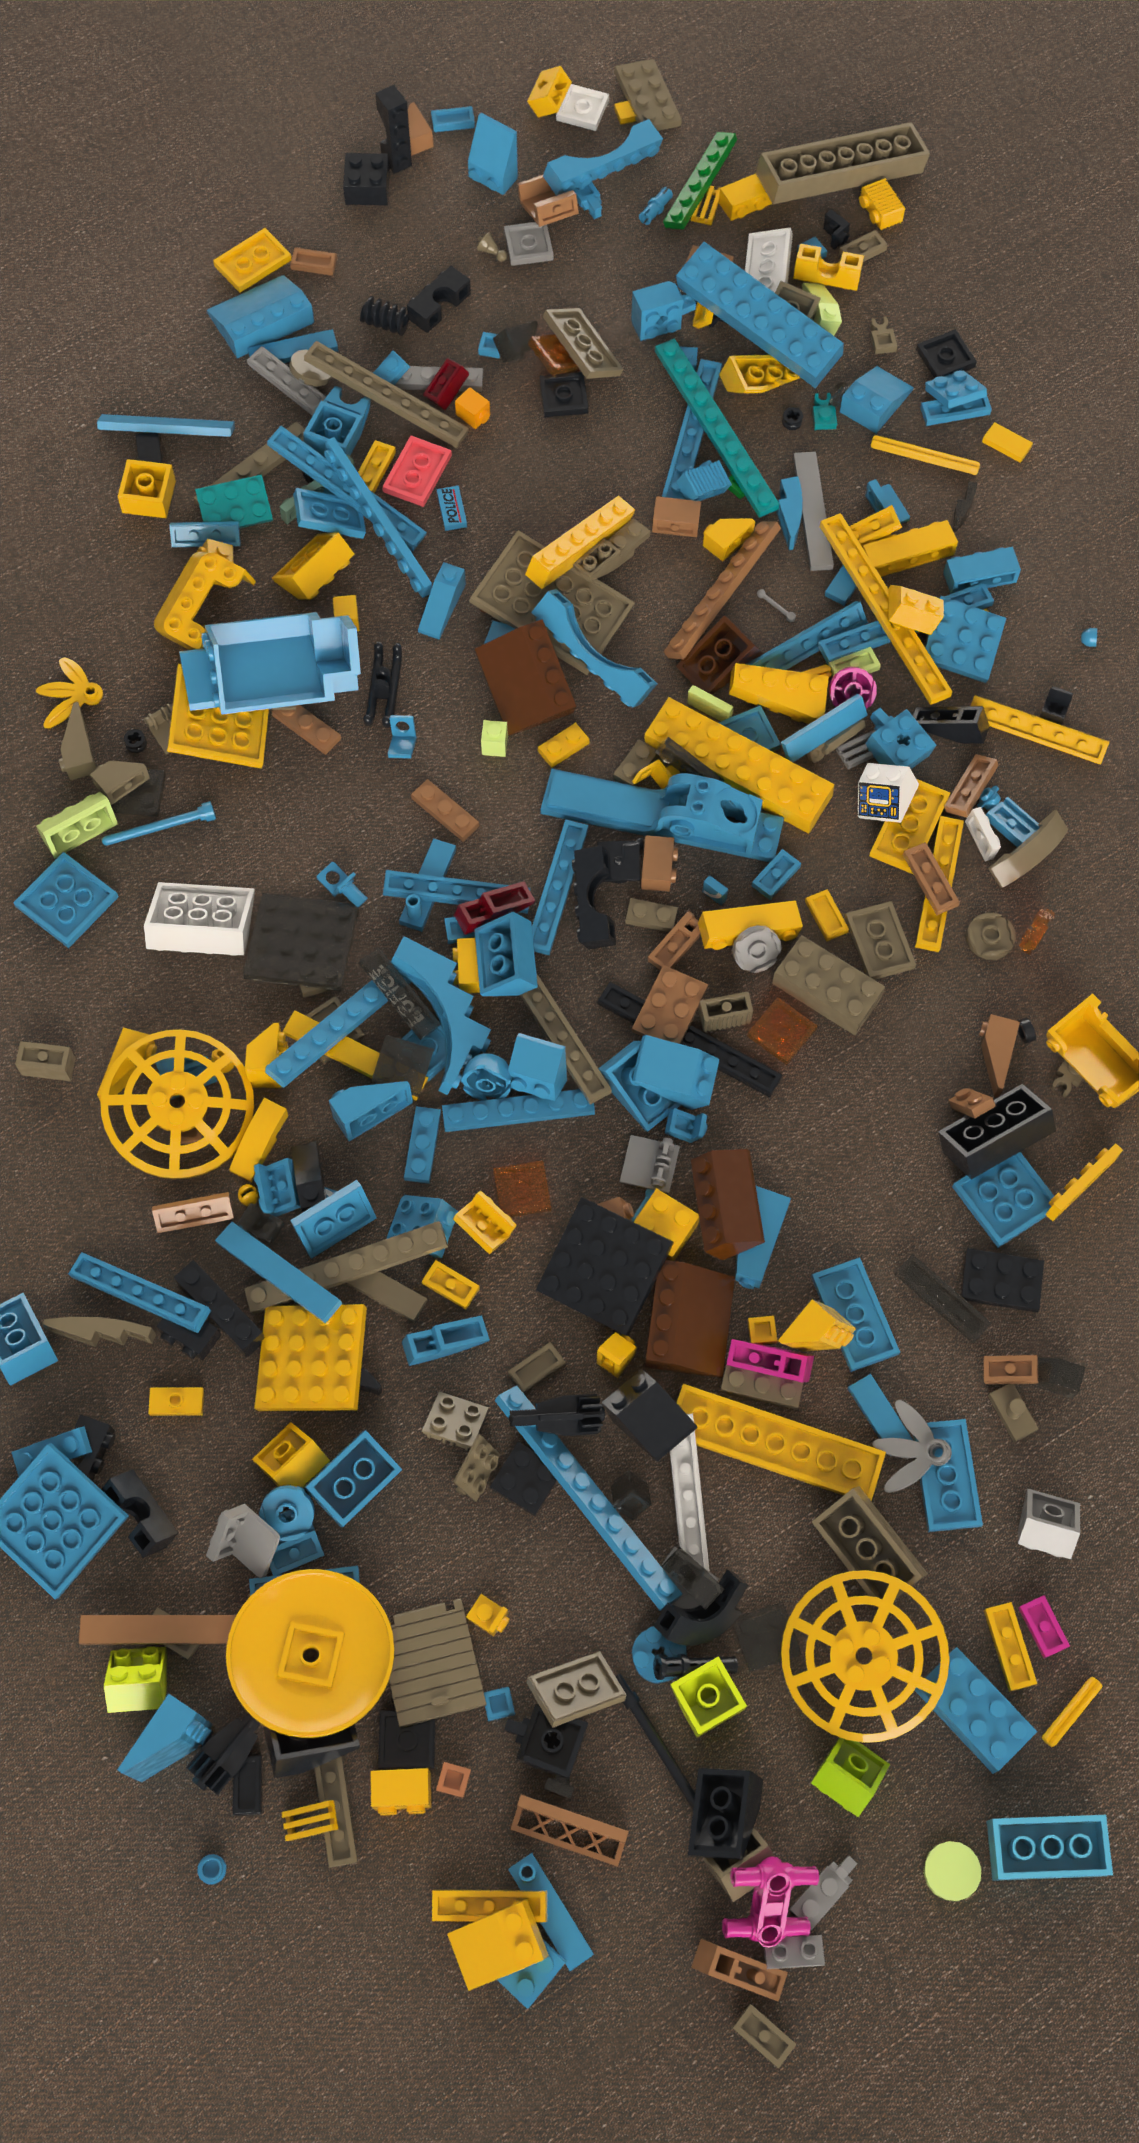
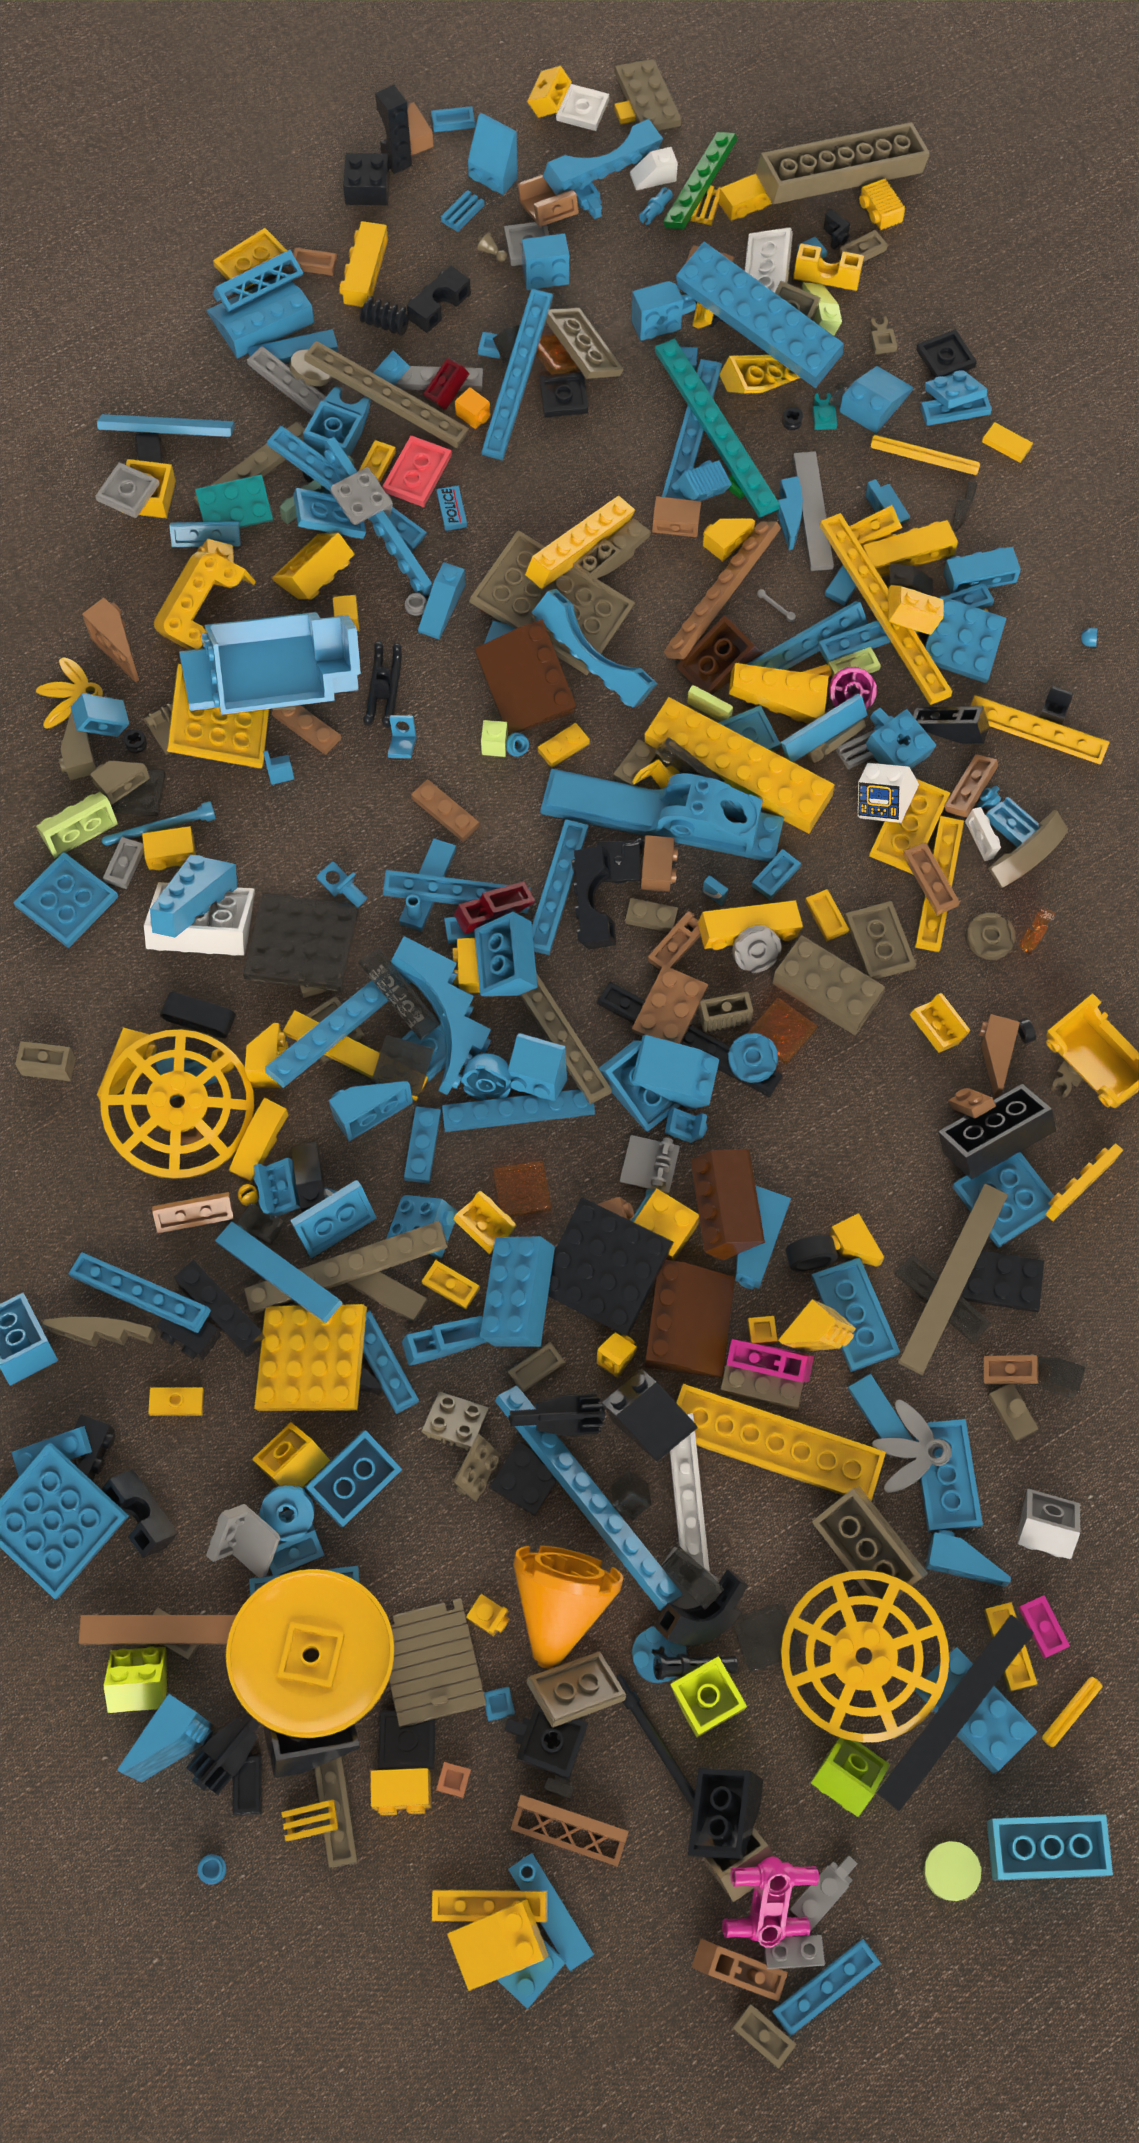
none -> dark azure brick [71,694,129,737]
none -> medium nougat slope [82,597,139,682]
none -> light grey tile [95,462,159,518]
none -> light grey plate [103,837,144,889]
none -> yellow brick [142,826,196,870]
none -> dark azure wedge [150,855,237,938]
none -> black beam [160,992,236,1038]
none -> dark azure fence [213,250,303,313]
none -> dark azure panel [263,750,294,785]
none -> light grey bracket [331,467,393,525]
none -> yellow brick [340,221,388,307]
none -> dark azure tile [363,1311,419,1414]
none -> light grey plate [405,593,427,616]
none -> dark azure tile [441,190,484,232]
none -> dark azure brick [480,1236,555,1347]
none -> dark azure tile [482,288,553,461]
none -> dark azure plate [506,733,529,757]
none -> light orange cone [513,1546,623,1669]
none -> dark azure brick [522,233,569,290]
none -> white slope [630,147,678,190]
none -> dark azure tile [728,1033,778,1083]
none -> dark azure tile [772,1939,881,2037]
none -> black tyre [785,1235,838,1271]
none -> yellow slope [829,1213,884,1267]
none -> black tile [876,1614,1034,1812]
none -> clear smoke slope [887,564,933,596]
none -> dark tan tile [898,1184,1008,1375]
none -> yellow bracket [909,993,970,1053]
none -> dark azure slope [925,1530,1011,1587]

